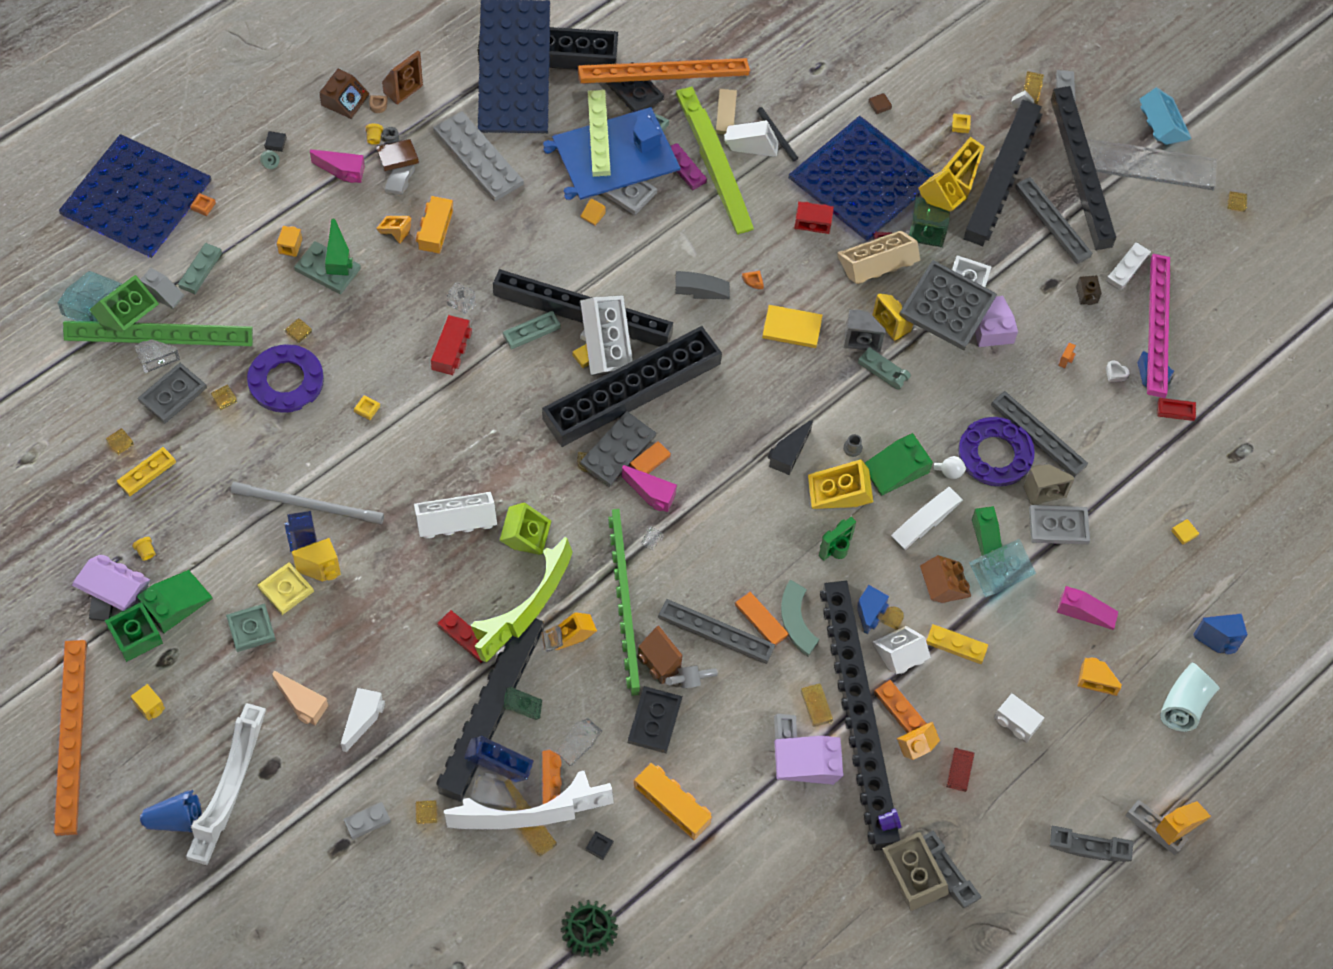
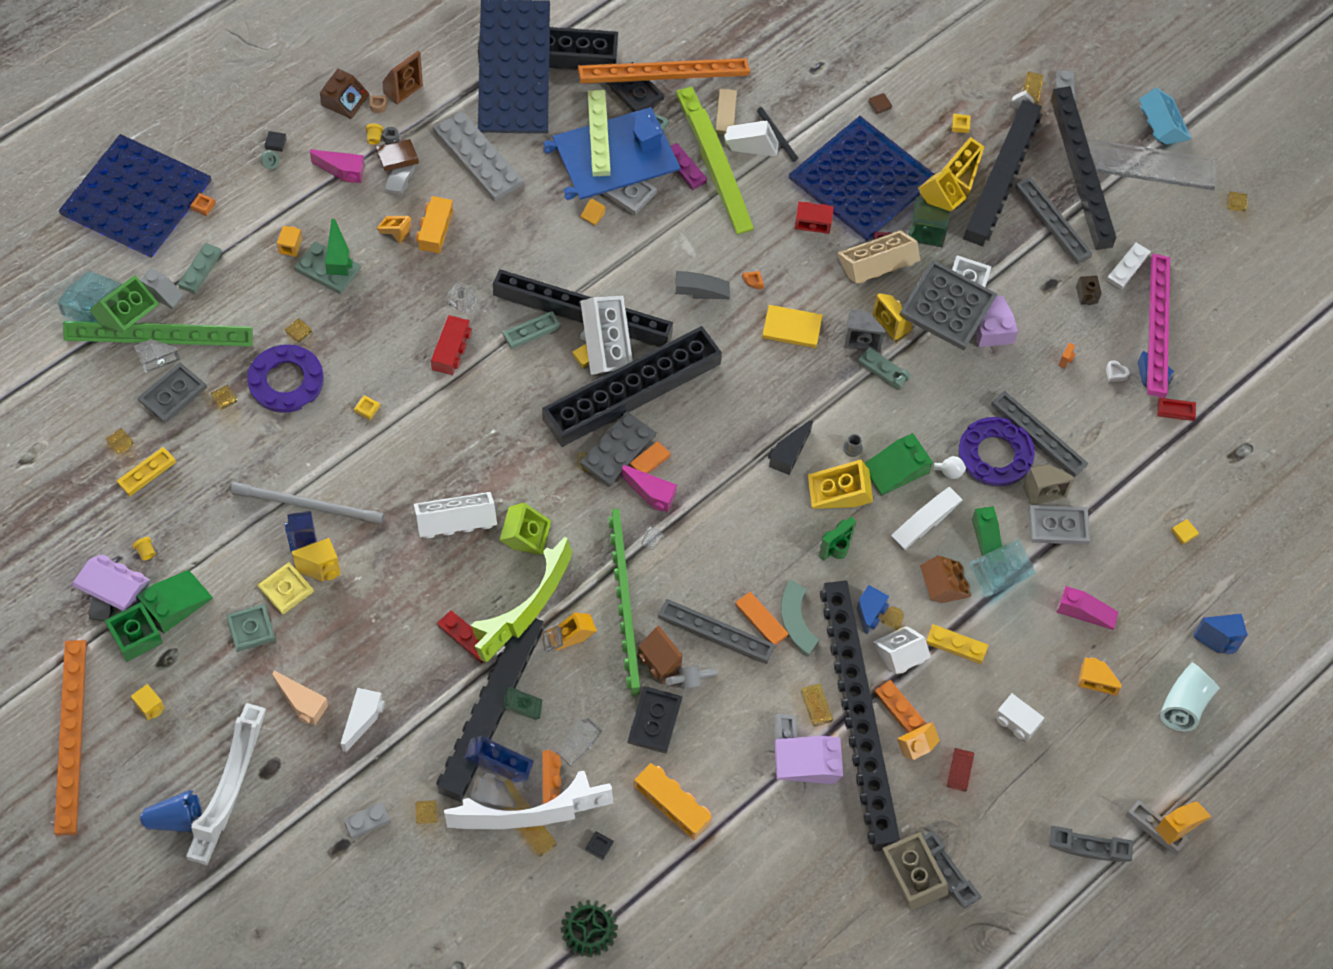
dark purple piece [878,808,902,831] -> none

